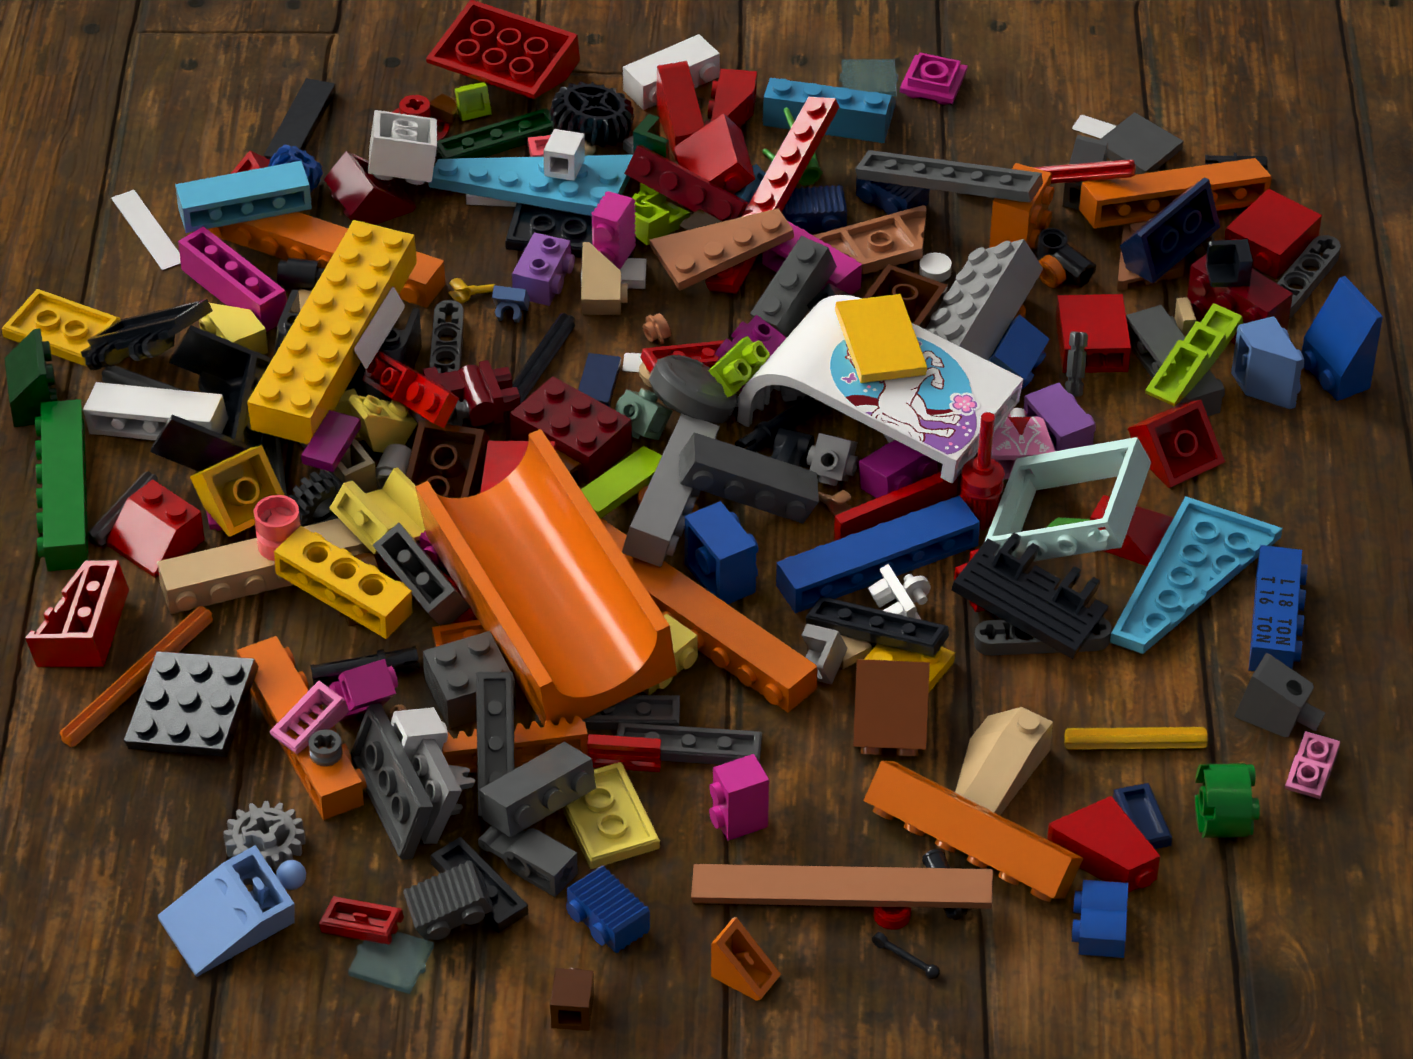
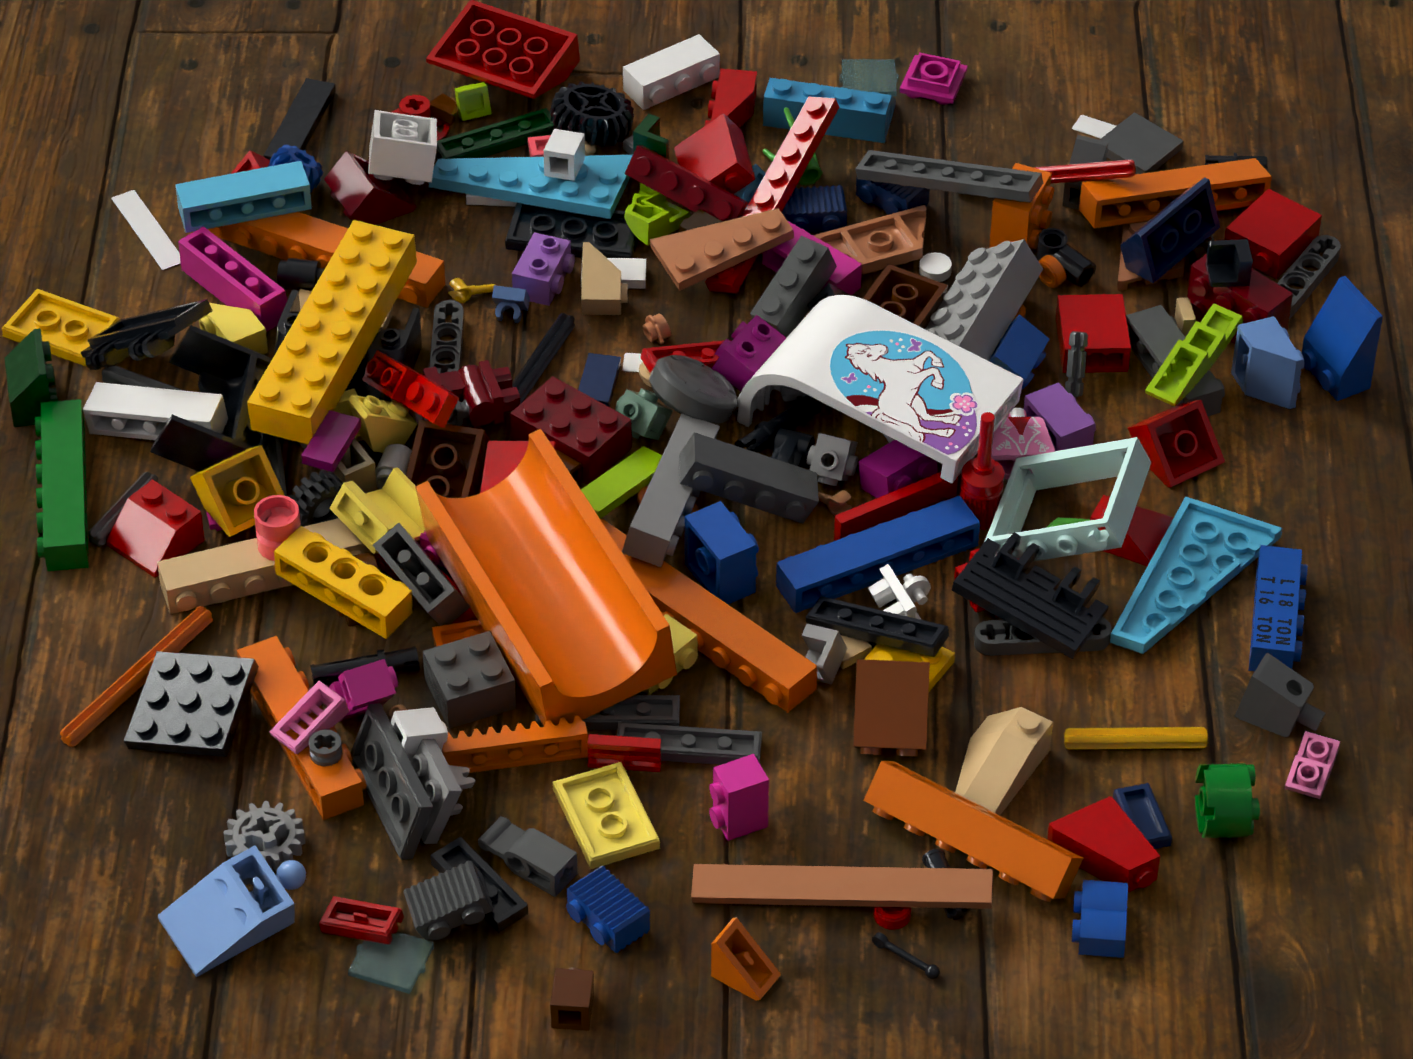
red wedge [25,560,129,667] -> none
white sticker [354,287,405,369] -> none
dark grey tile [476,672,514,818] -> none
dark grey brick [478,741,596,837] -> none
dark pink brick [592,191,636,269] -> none
red slope [657,61,704,160] -> none
lime hips [708,336,770,398] -> none
yellow tile [835,294,927,383] -> none

